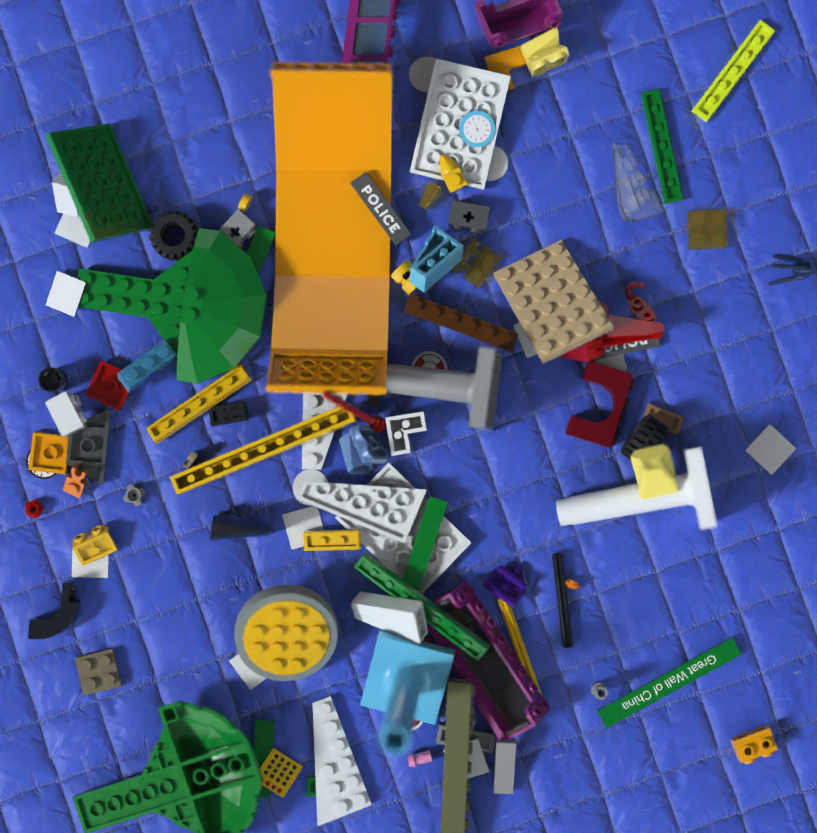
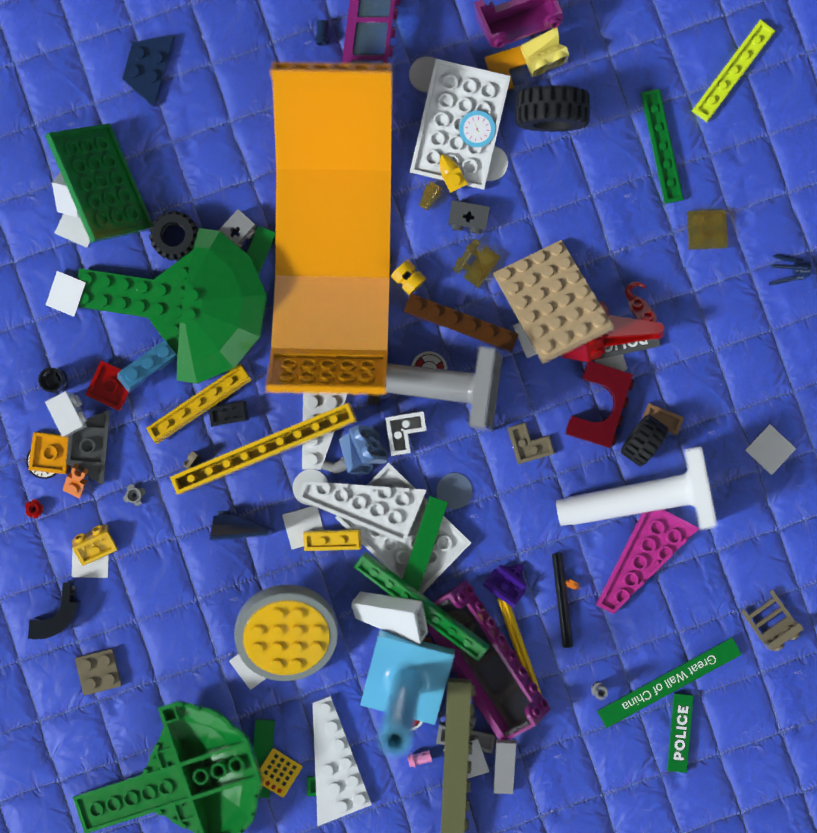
yellow tile [238,193,253,213] -> none
red piece [322,391,386,433] -> none
dark grey tile [350,172,411,245] -> none
medium azure wedge [410,225,464,292] -> none
clear wedge [612,142,664,222] -> none
light yellow piece [631,444,679,500] -> none
light orange brick [730,725,778,764] -> none
none -> dark blue wing [122,35,175,107]
none -> dark blue pin [314,20,329,46]
none -> light grey arm [322,457,347,474]
none -> sand blue sticker [436,473,472,509]
none -> dark tan tile [507,422,555,464]
none -> black tyre [516,85,590,132]
none -> dark pink wing [596,510,700,614]
none -> green tile [666,693,694,773]
none -> dark tan plate [741,589,804,652]

